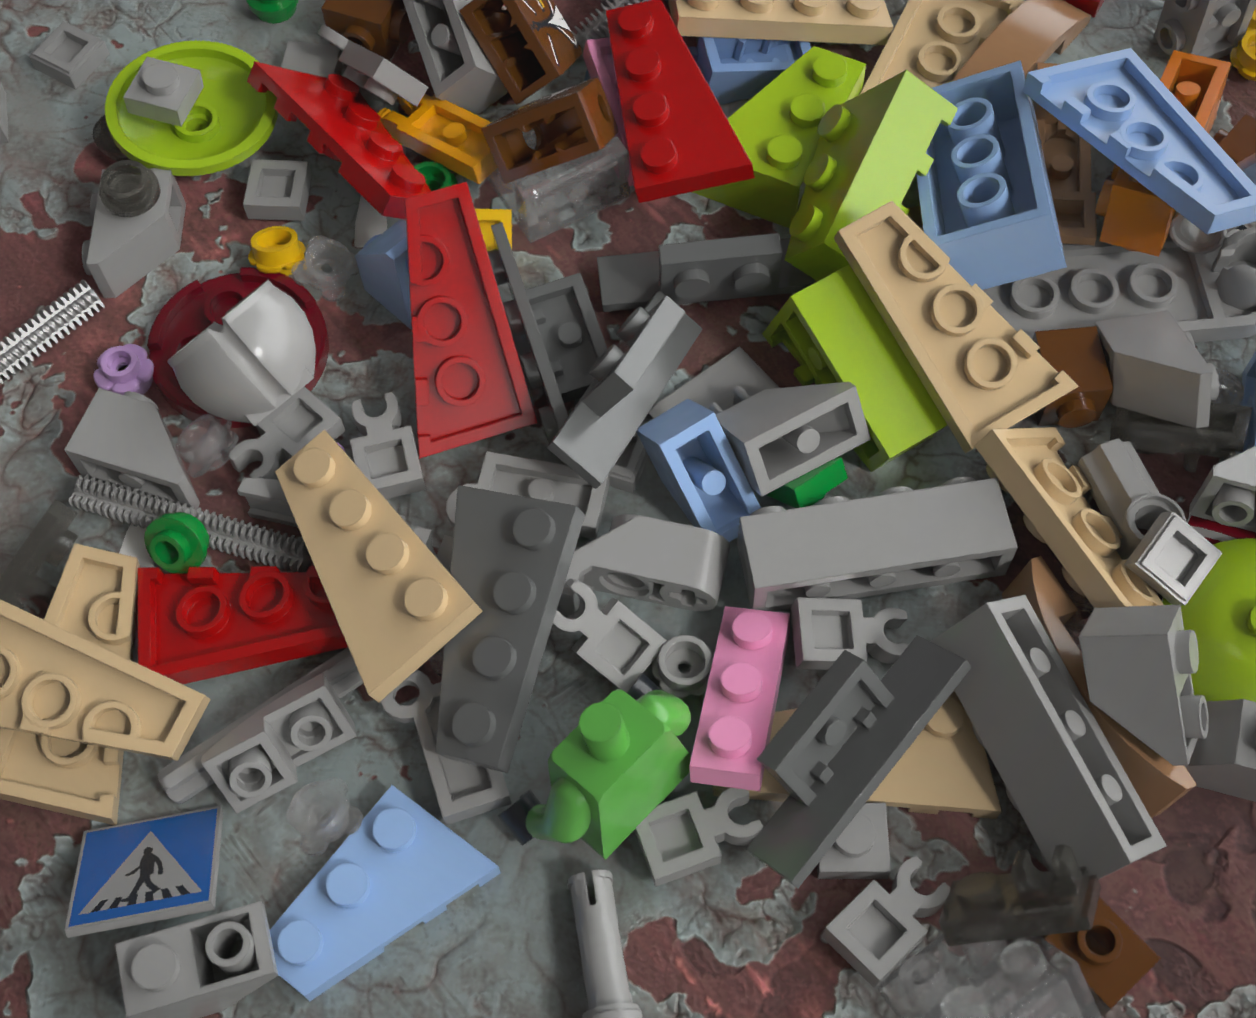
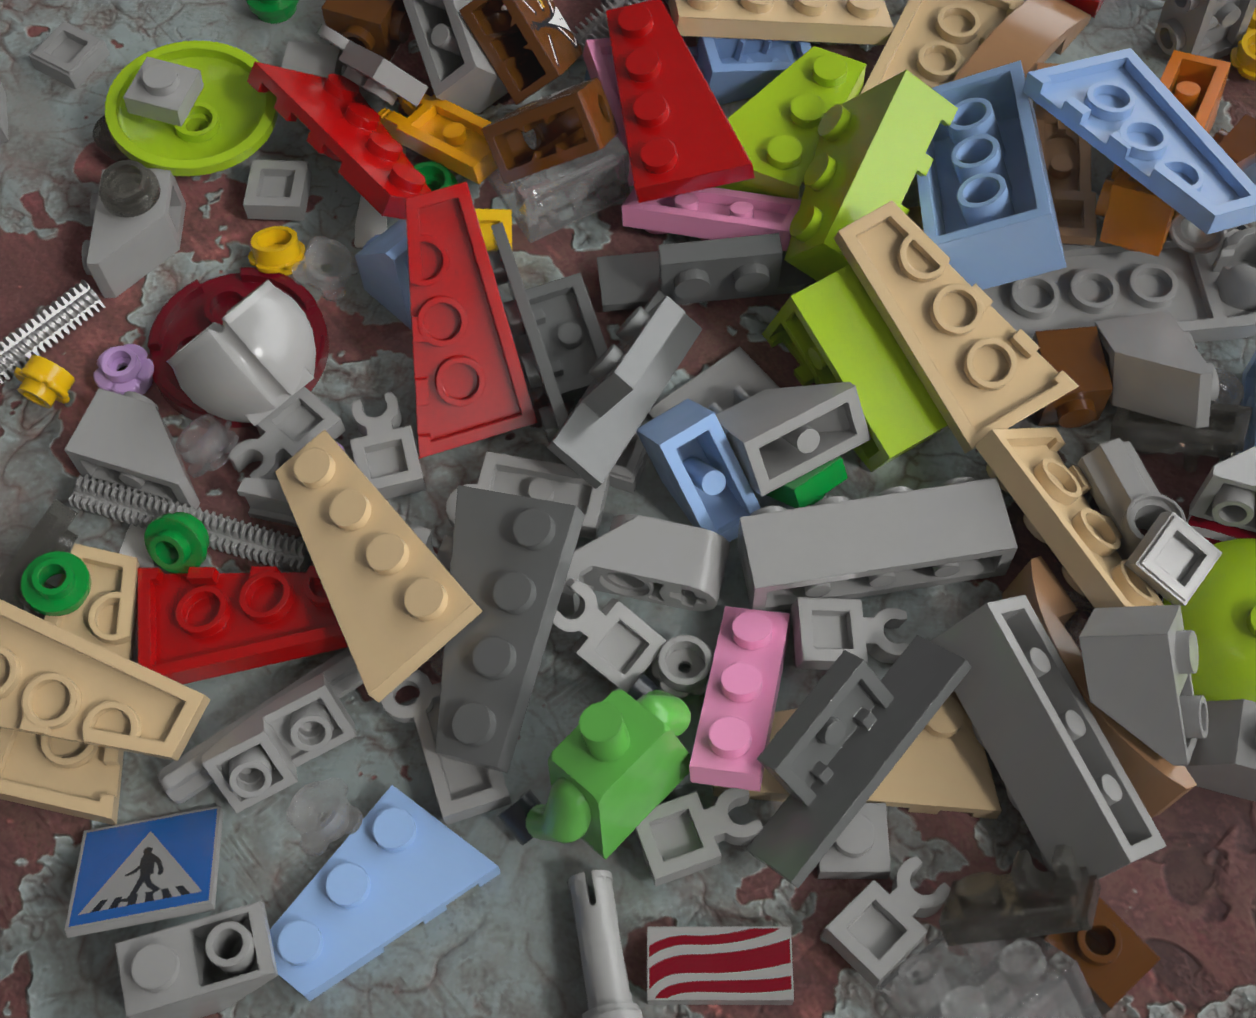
none -> yellow plate [14,355,75,409]
none -> green plate [21,551,91,616]
none -> bright pink plate [622,187,801,251]
none -> tile [647,926,794,1005]

